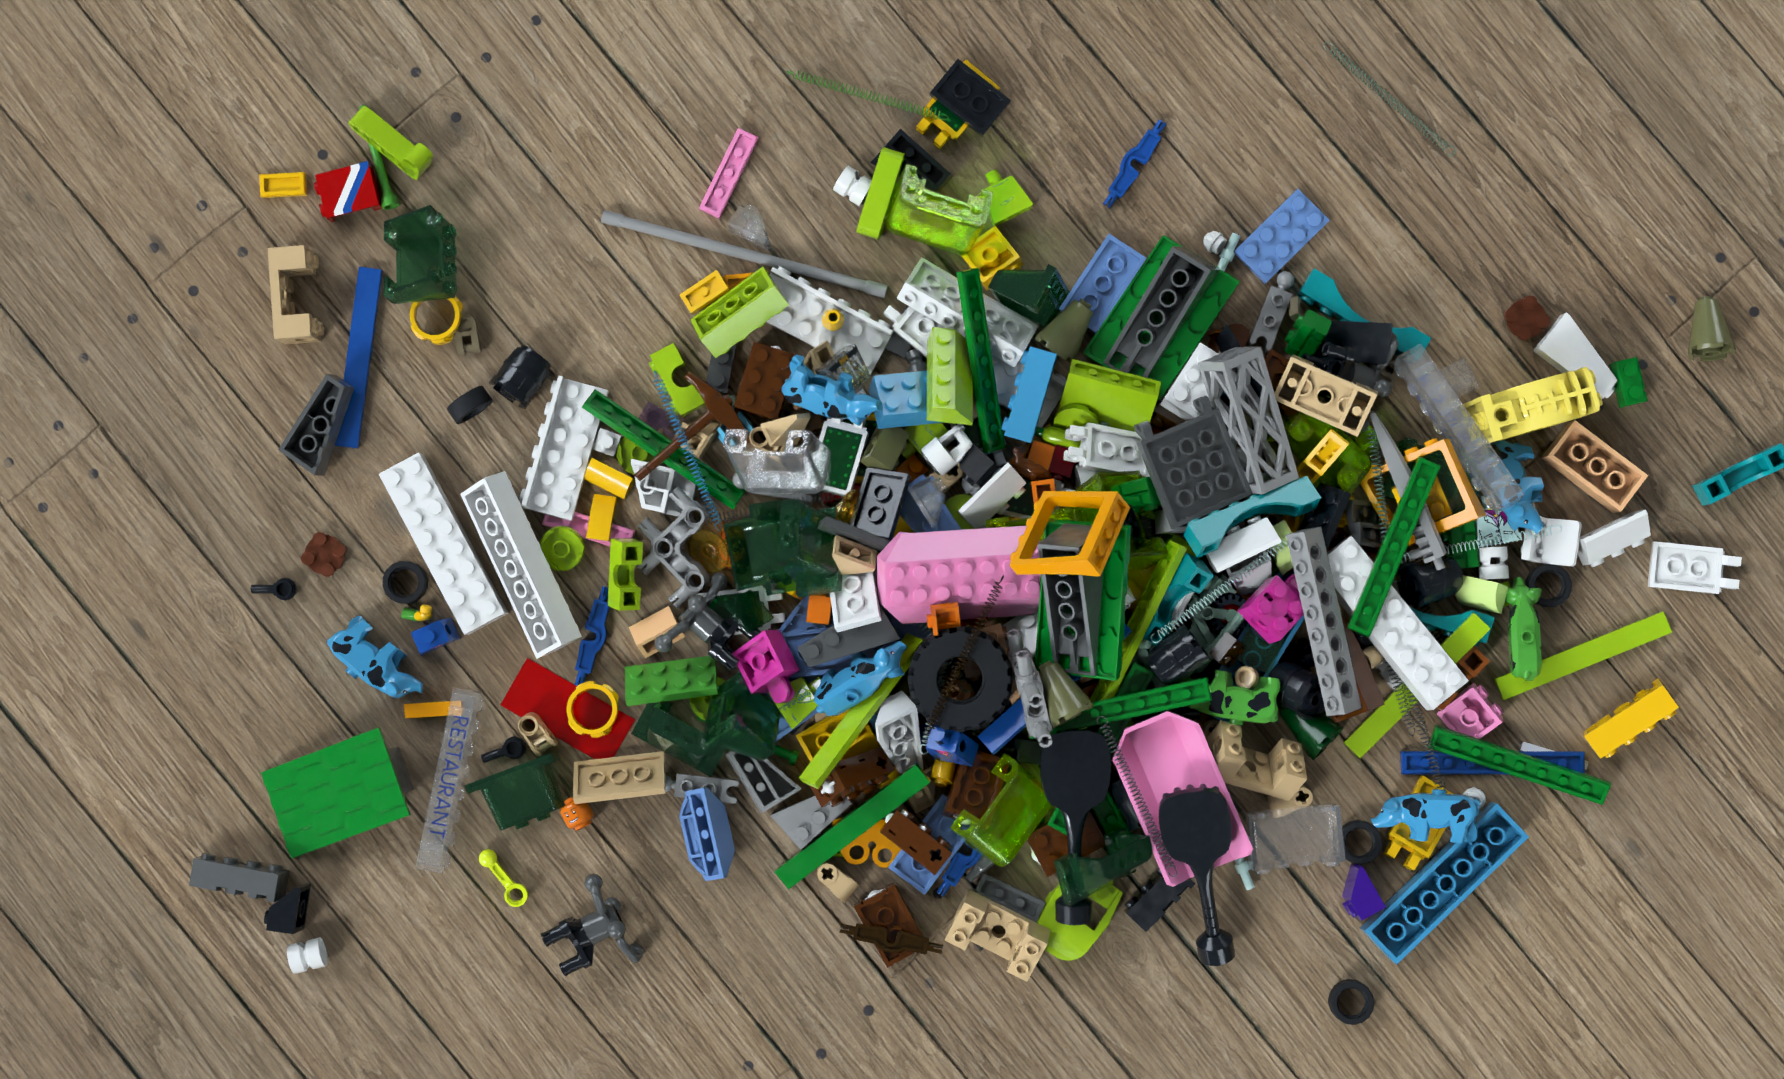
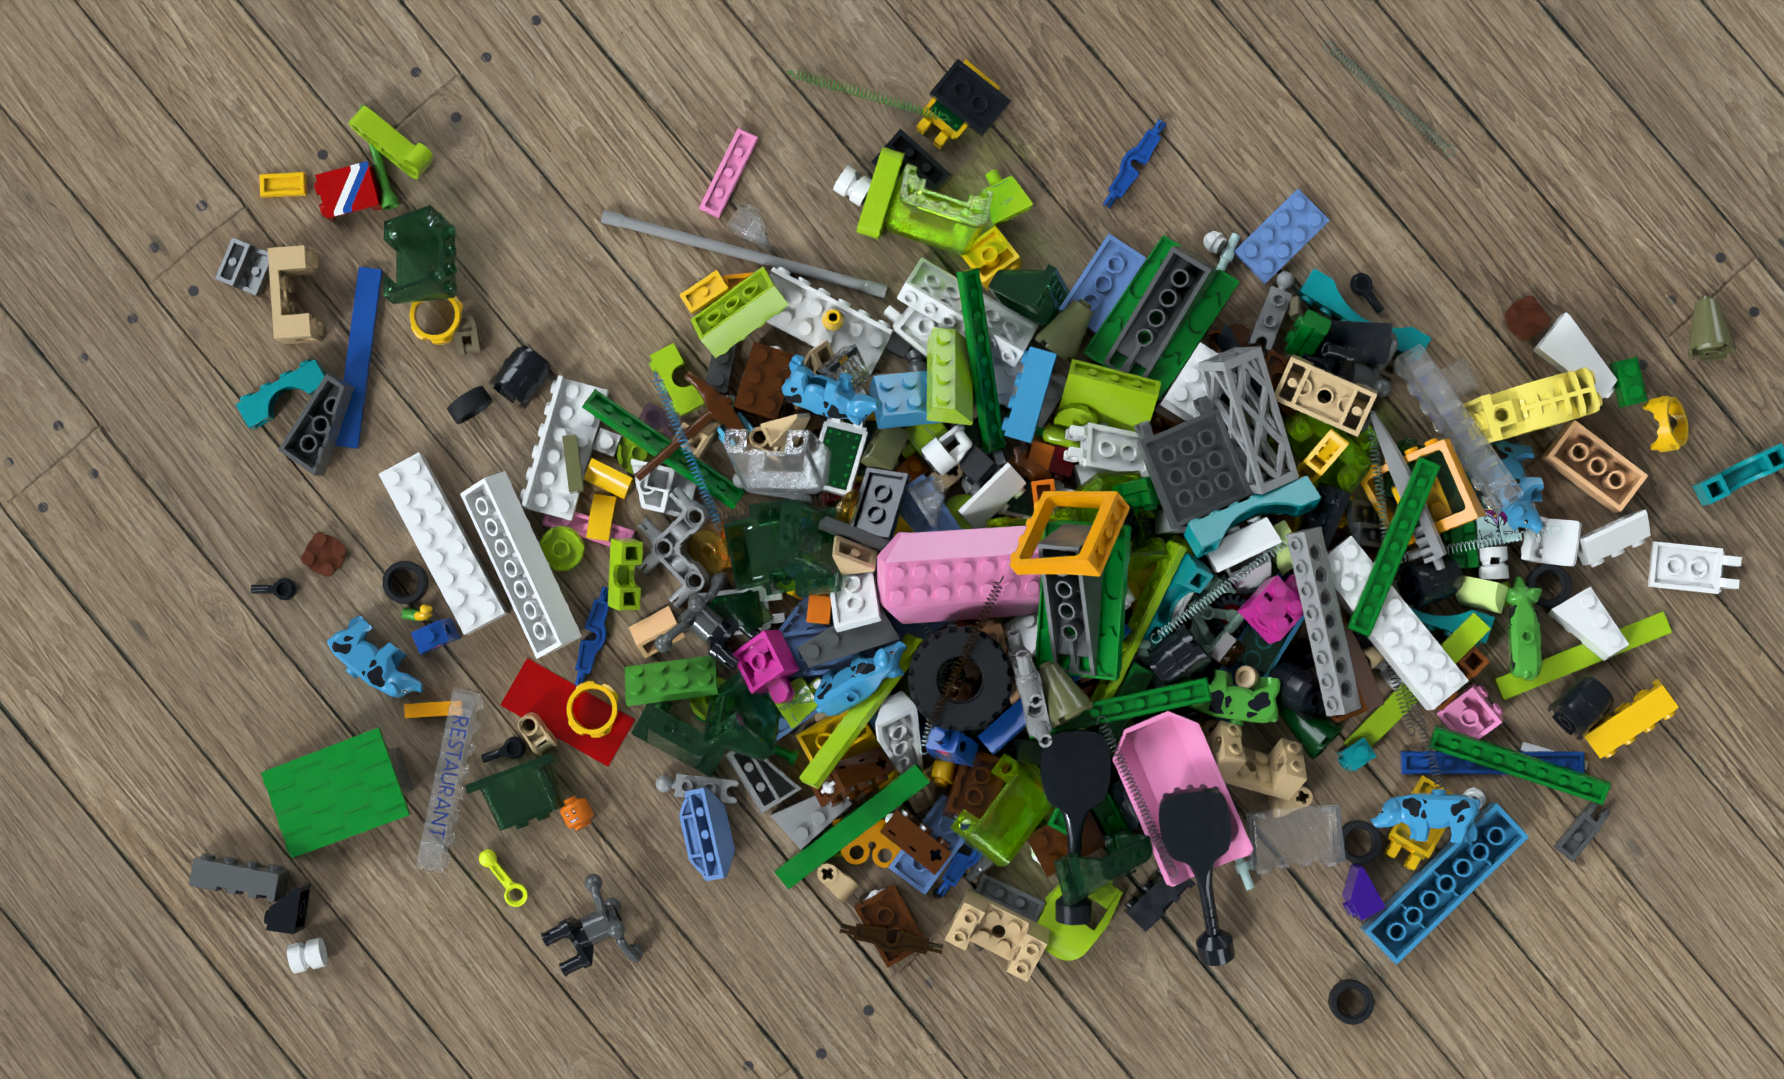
tan plate [573,751,666,804] -> none
orange bracket [926,602,961,636] -> none
none -> dark grey slope [215,237,269,297]
none -> teal arch [235,359,326,430]
none -> olive piece [562,434,584,494]
none -> teal bracket [1337,737,1377,772]
none -> black plate [1349,273,1384,314]
none -> white wedge [1547,587,1629,661]
none -> black piece [1548,676,1614,740]
none -> dark grey hinge [1553,801,1610,862]
none -> yellow piece [1642,396,1689,452]

